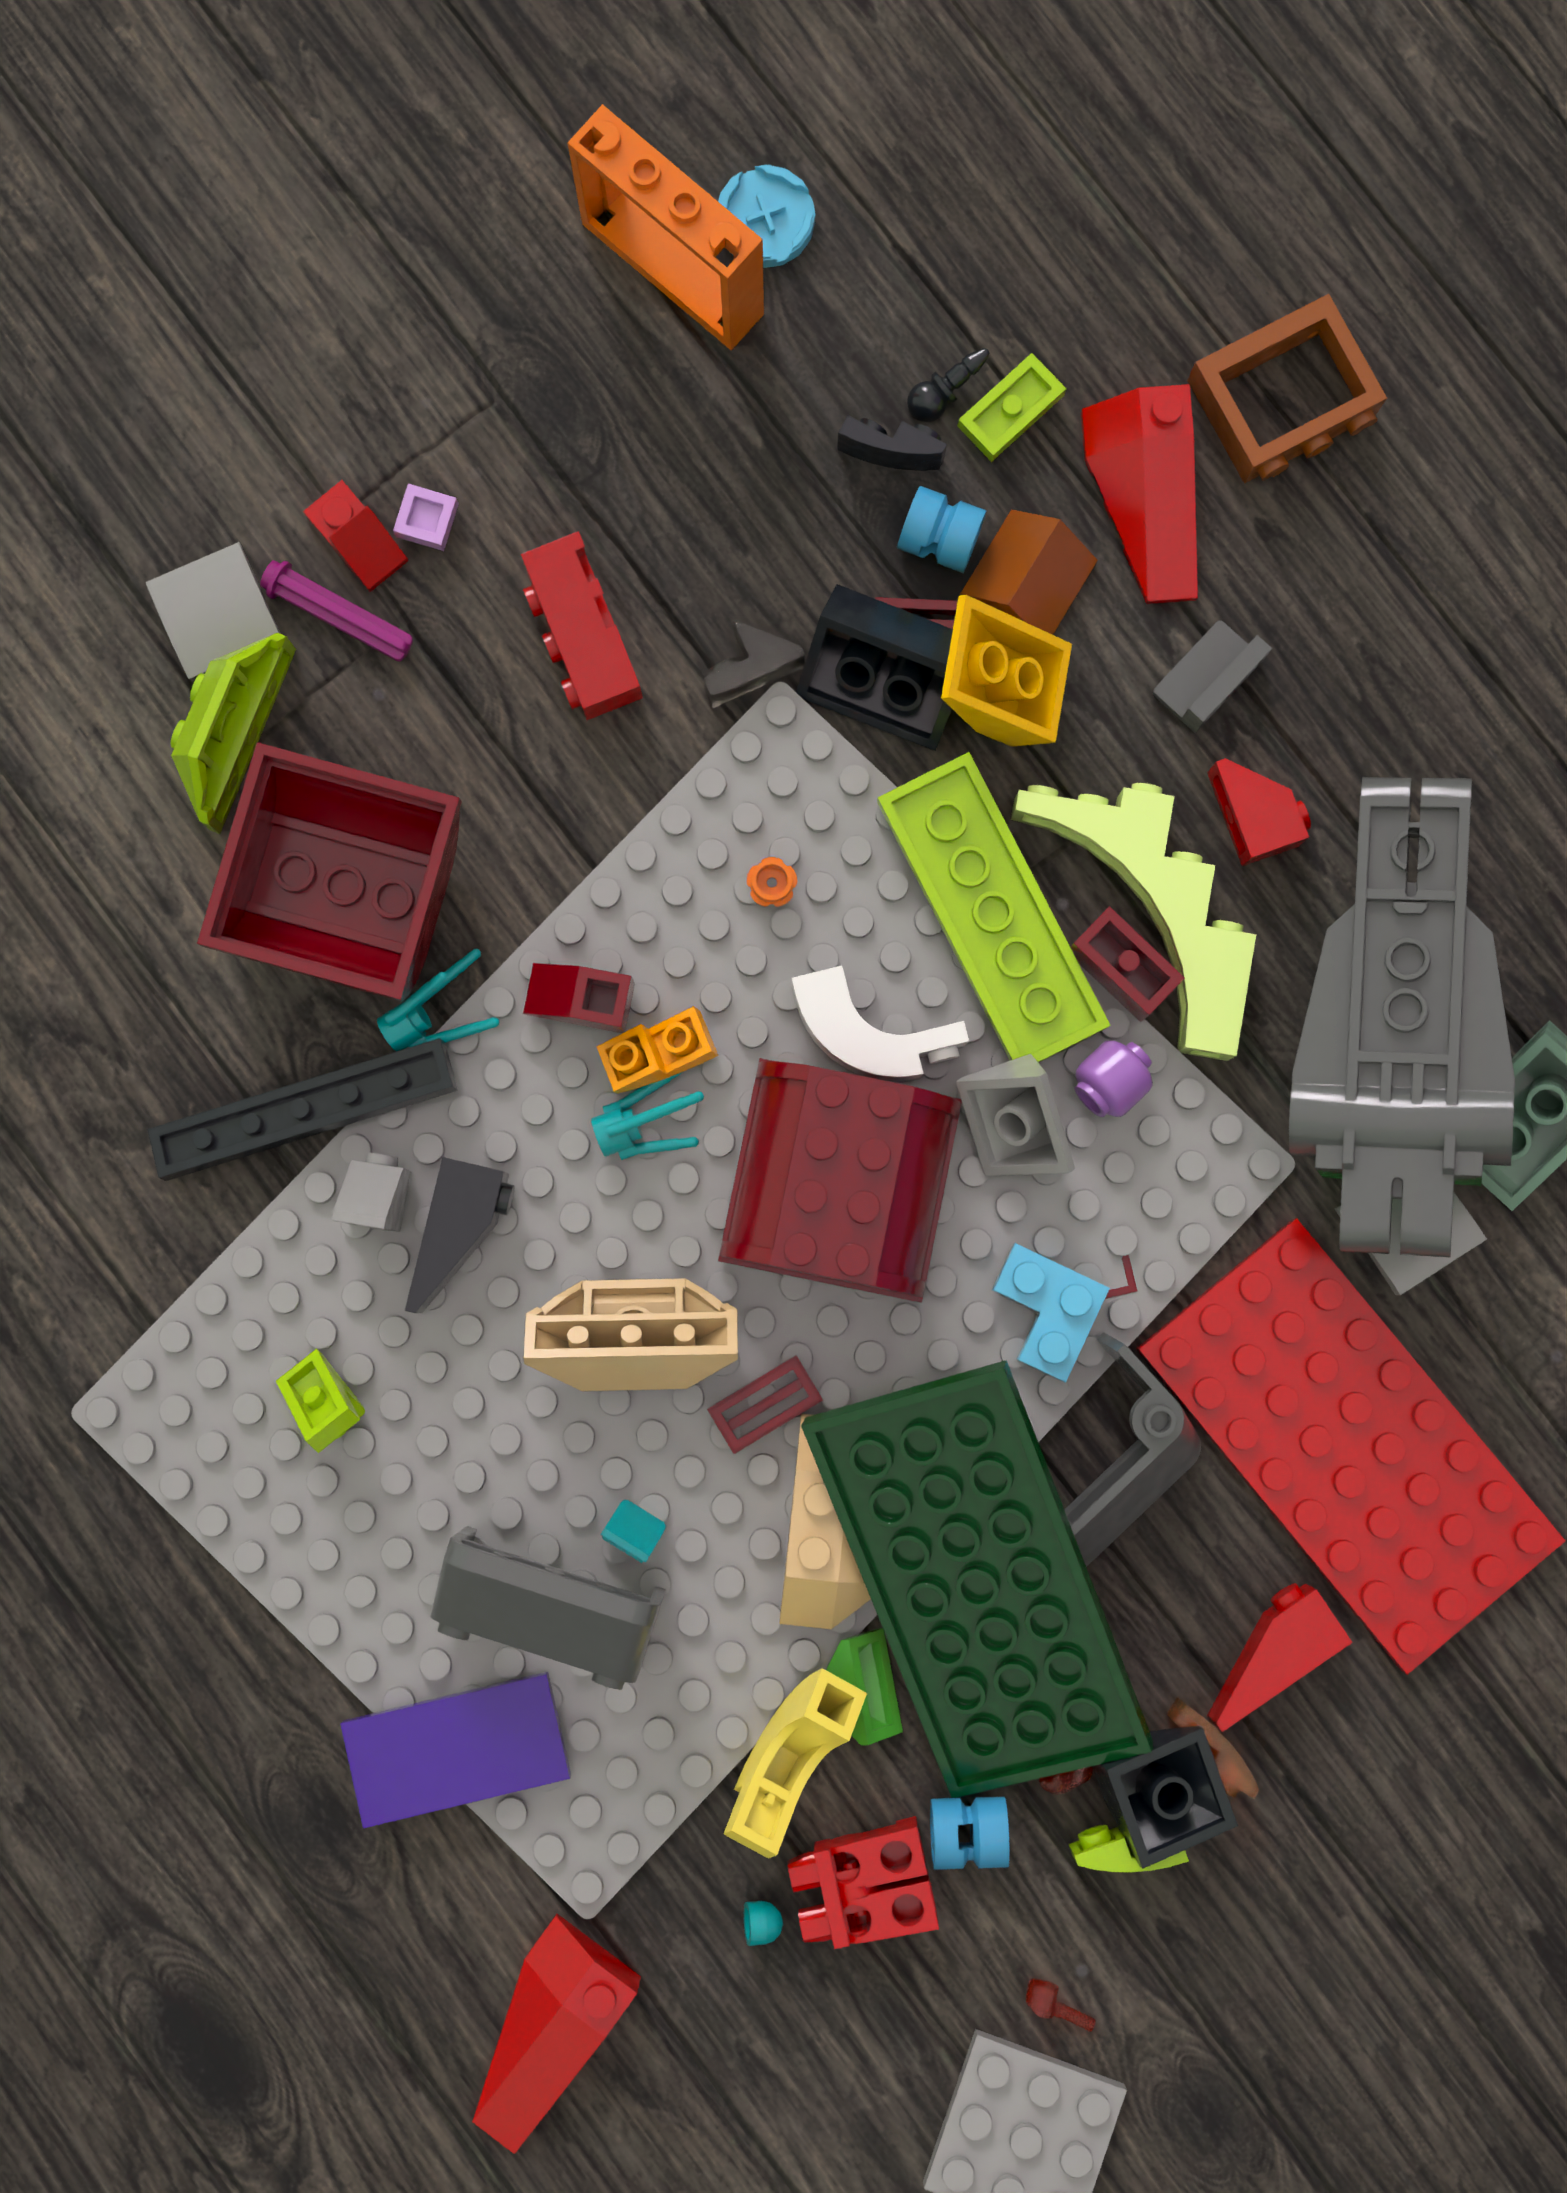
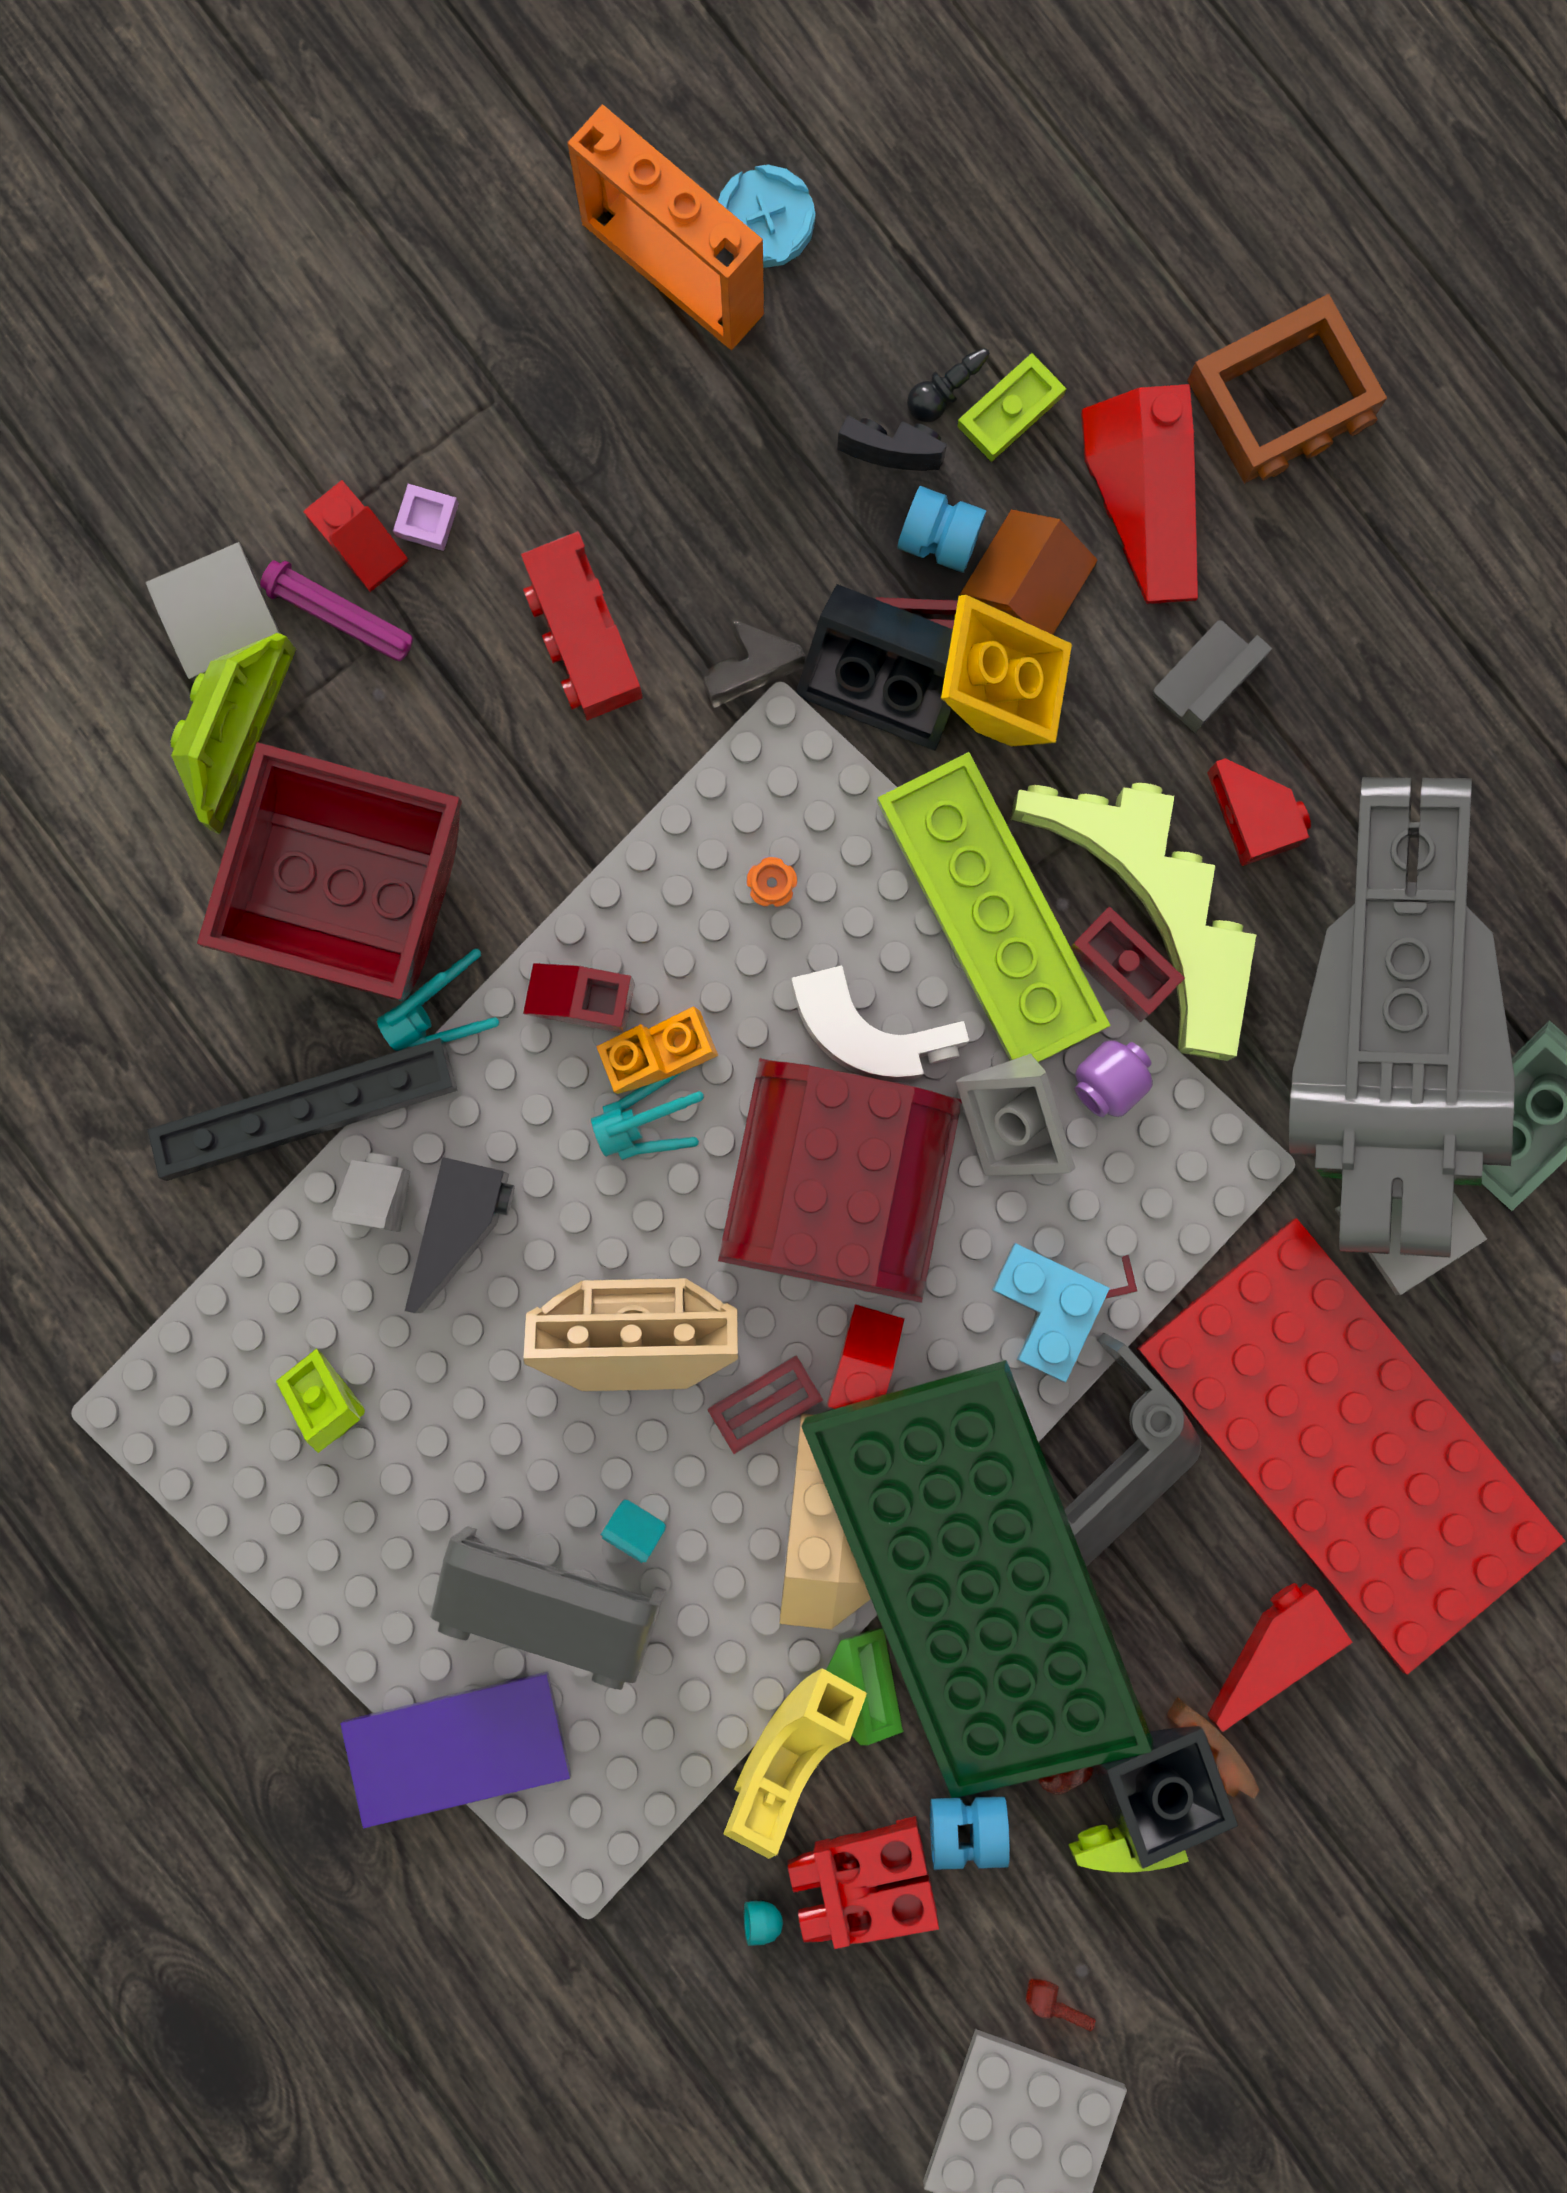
red wedge [472,1914,641,2154] -> none
none -> red slope [826,1304,905,1409]

